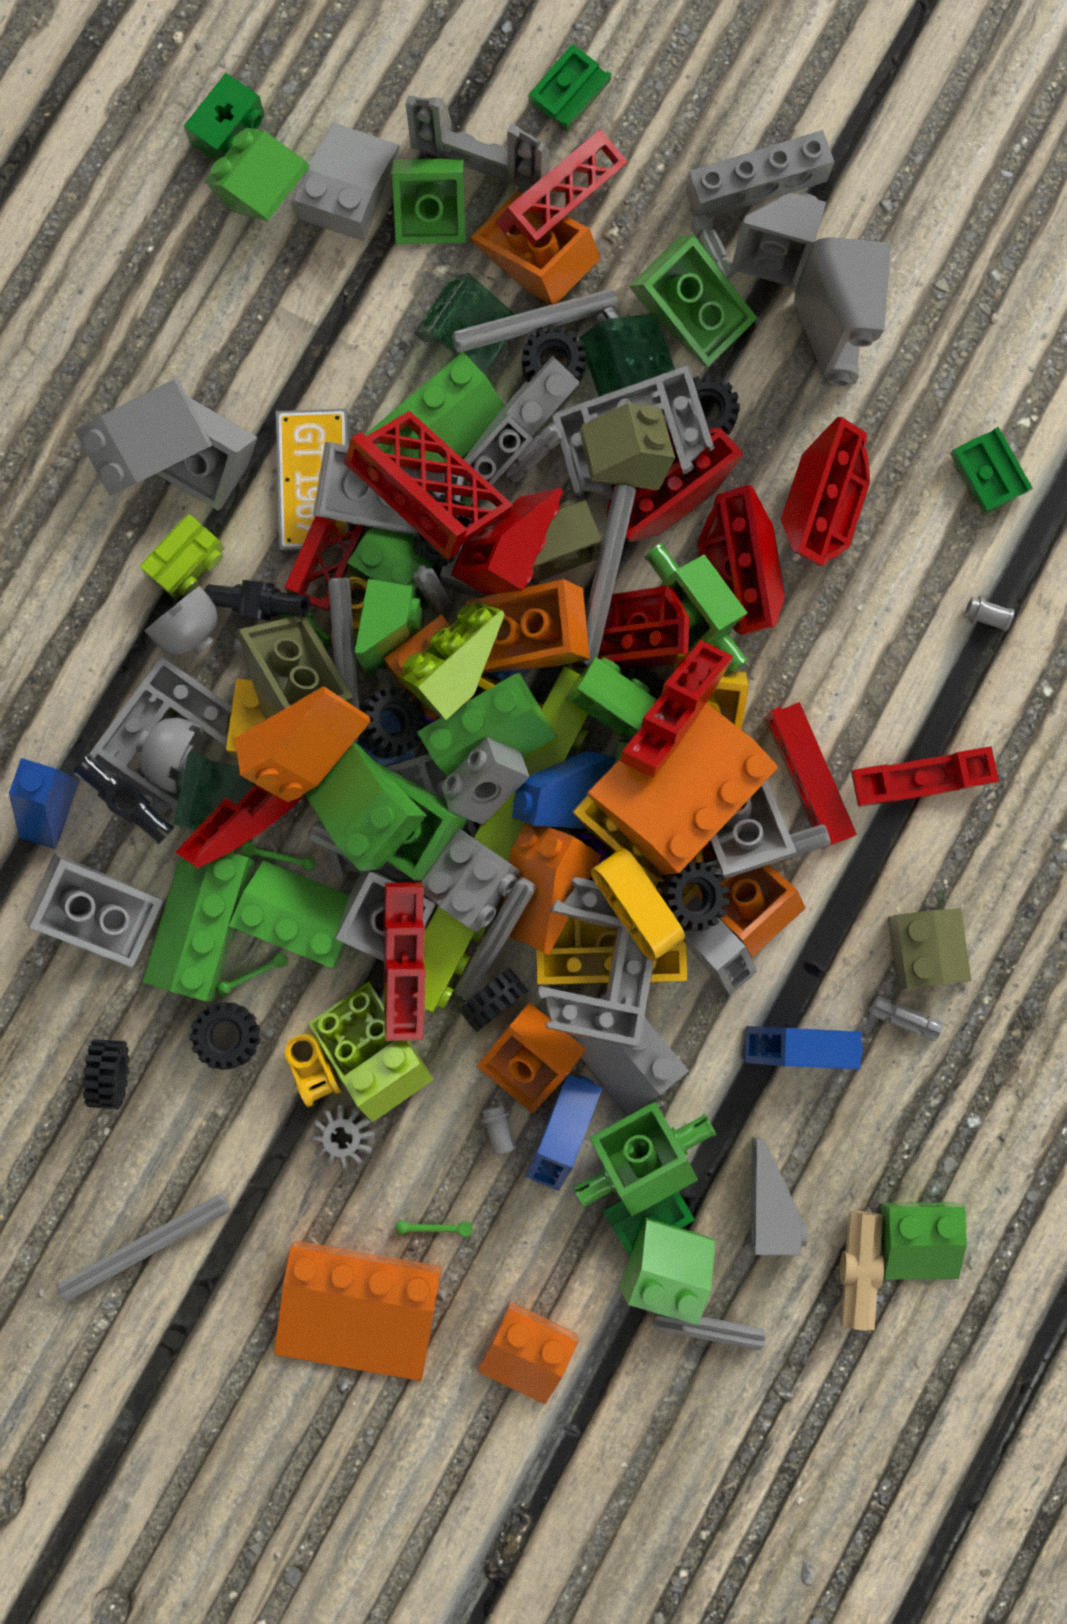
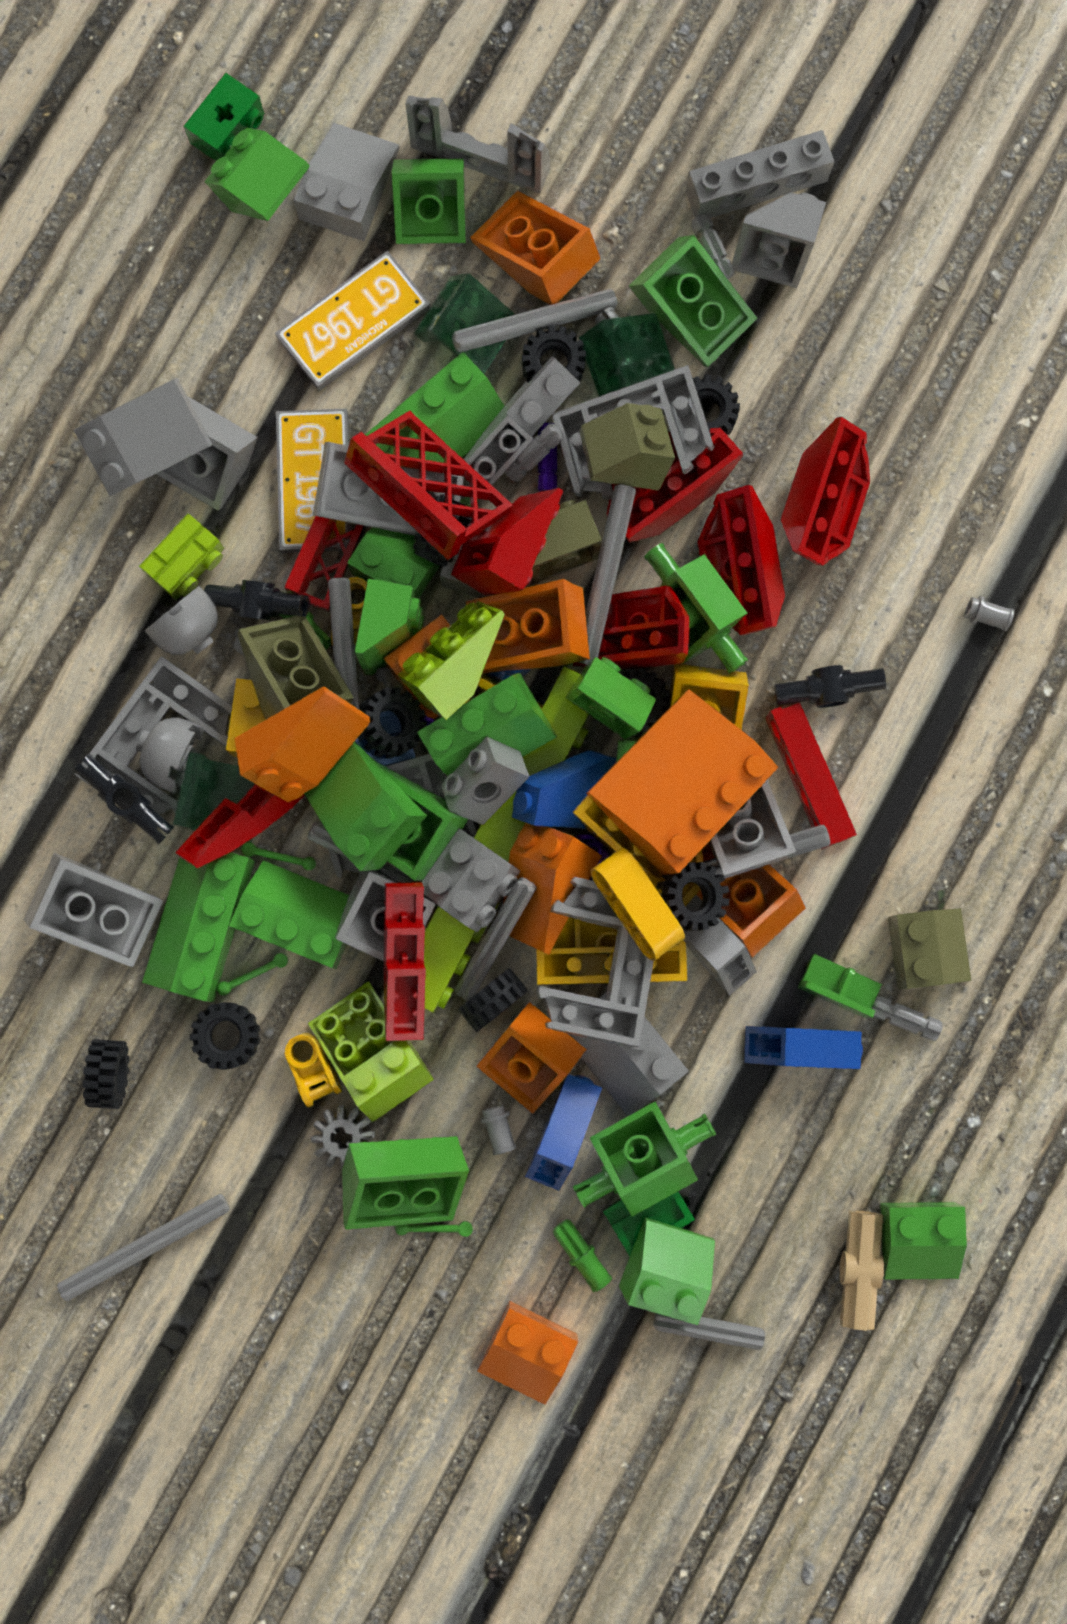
blue slope [9,758,79,849] -> none
orange slope [274,1240,442,1381] -> none
light grey axle [413,565,454,618] -> none
fence [495,129,628,245] -> none
green plate [528,44,611,131] -> none
red slope [620,640,733,778] -> none
light grey slope [751,1137,807,1256] -> none
light grey windscreen [794,237,891,387] -> none
red slope [851,746,999,807] -> none
green plate [950,427,1033,515] -> none
none -> tile [275,251,431,391]
none -> bright green slope [342,1136,469,1230]
none -> dark purple axle [538,422,557,492]
none -> bright green axle [553,1219,612,1292]
none -> black pin [774,665,886,708]
none -> bright green panel [798,954,882,1018]

